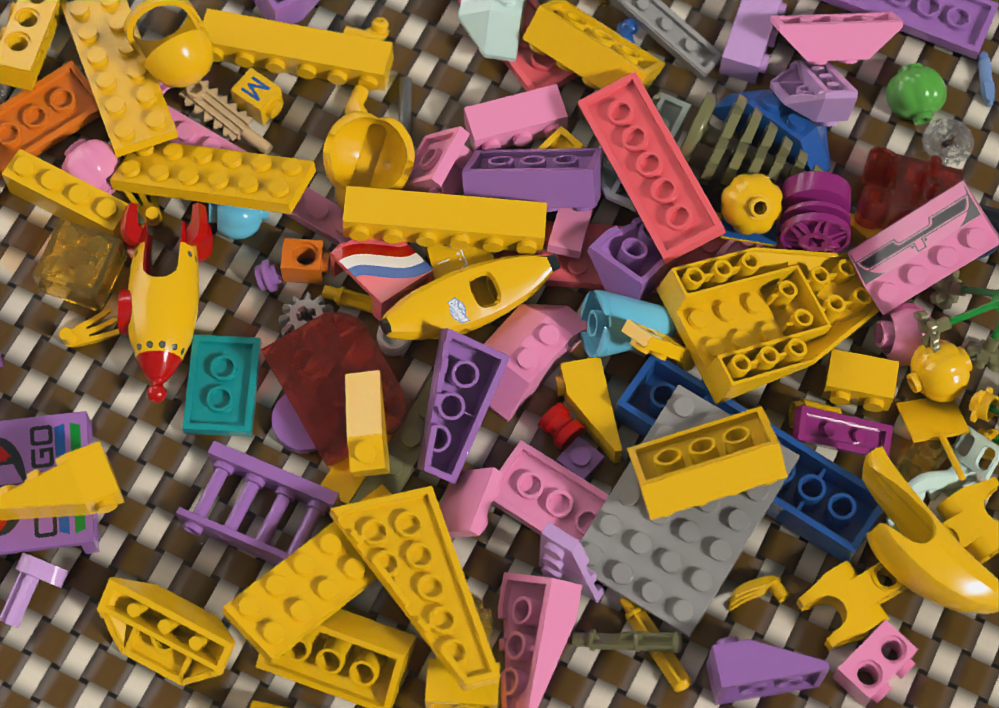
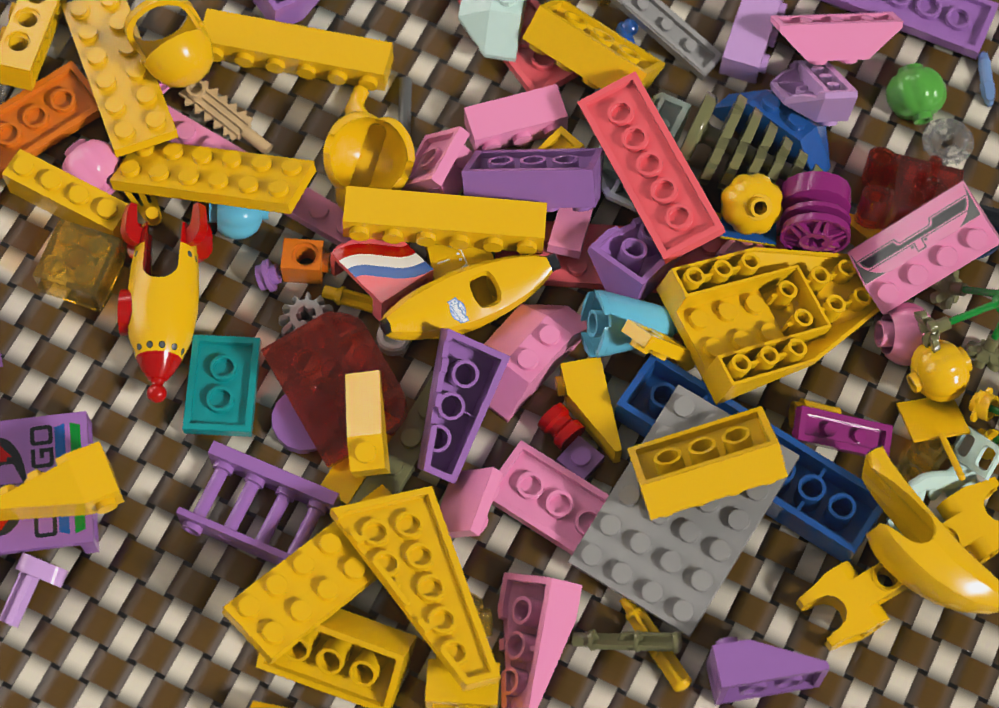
yellow piece [59,308,120,348] -> none
yellow wedge [97,577,236,686] -> none
yellow brick [230,68,284,126] -> none
yellow arm [343,17,389,41] -> none
lavender wing [539,522,605,603] -> none
yellow piece [727,575,790,611] -> none
yellow brick [821,349,899,412] -> none
bright pink brick [832,620,918,707] -> none

